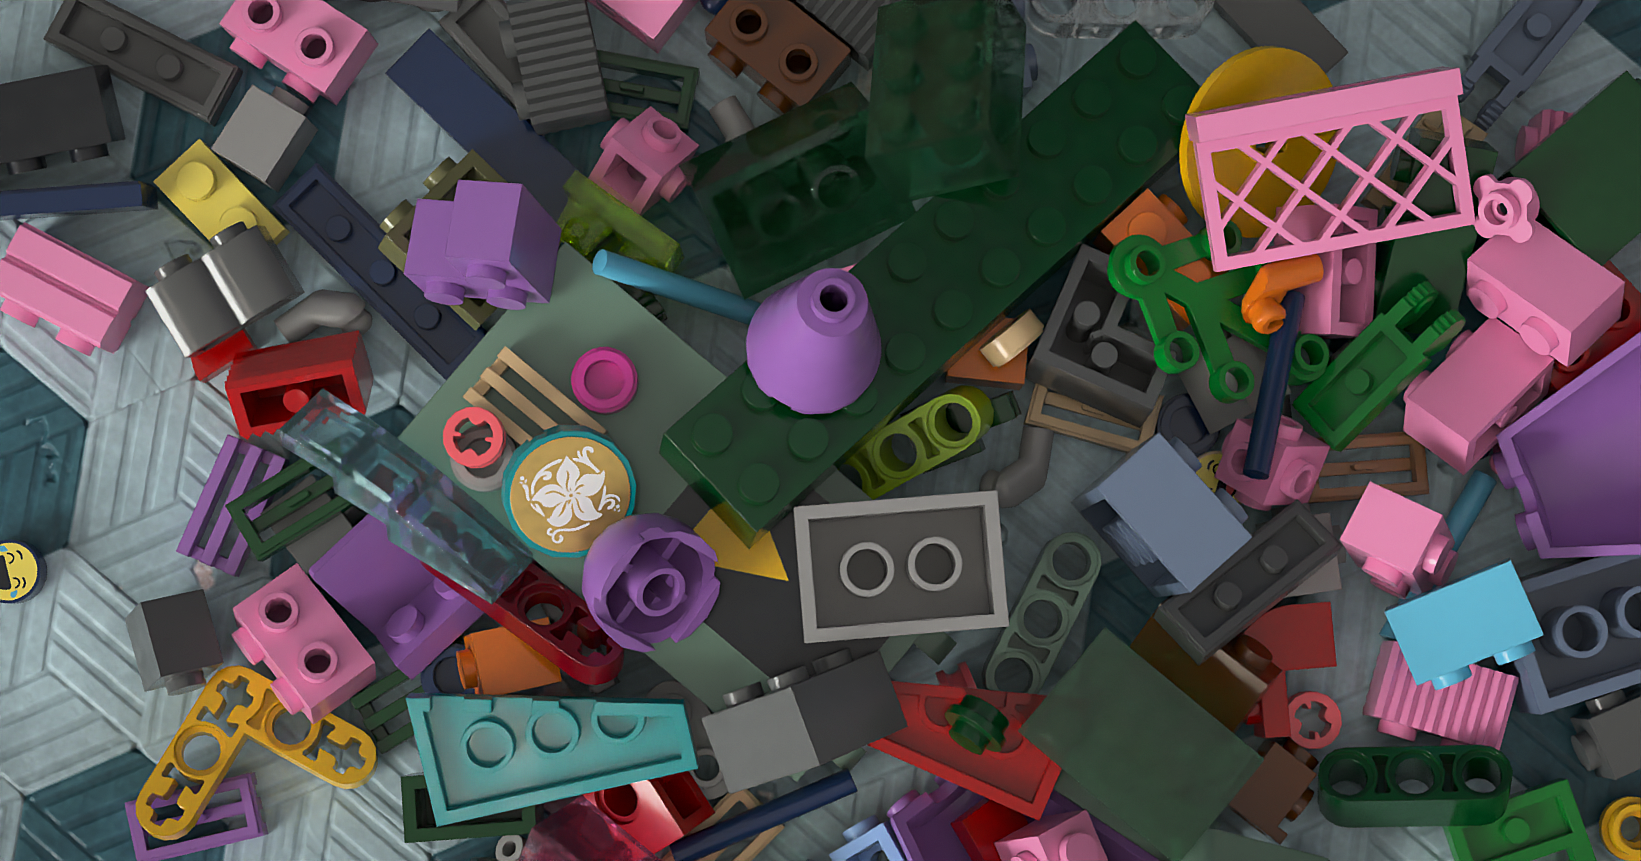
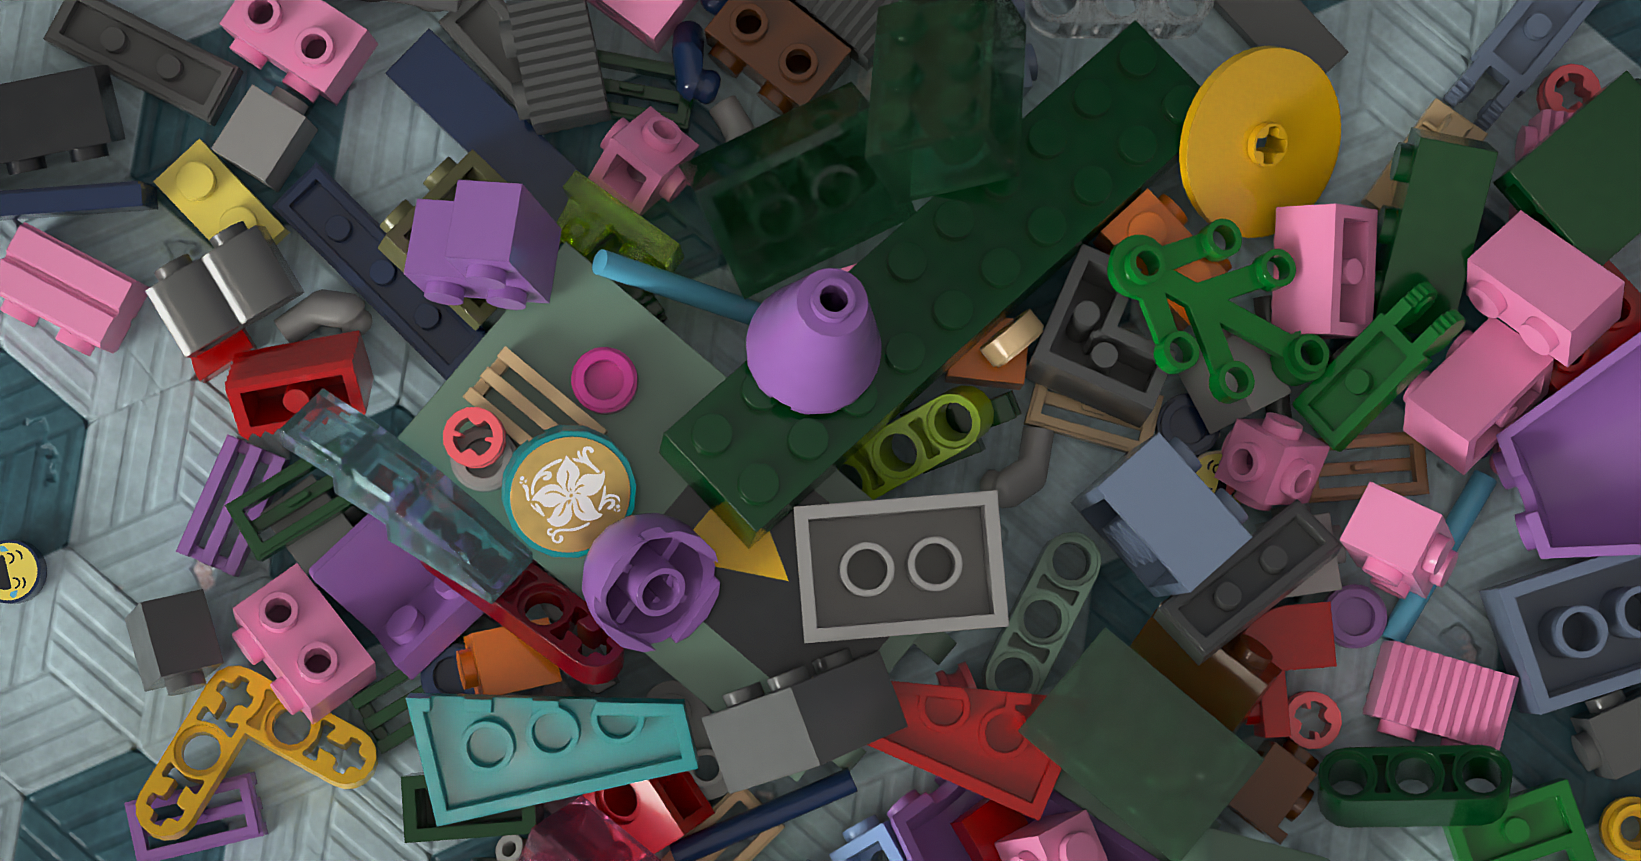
dark green plate [944,694,1009,755] -> none
bright pink fence [1185,66,1476,272] -> none
orange arm [1241,254,1324,334] -> none
dark blue bar [1243,290,1305,480] -> none
medium azure brick [1384,557,1544,690] -> none
bright pink plate [1473,174,1540,243] -> none
none -> dark blue arm [672,21,721,105]
none -> medium lavender tile [1323,584,1387,648]
none -> coral bush [1536,63,1601,113]

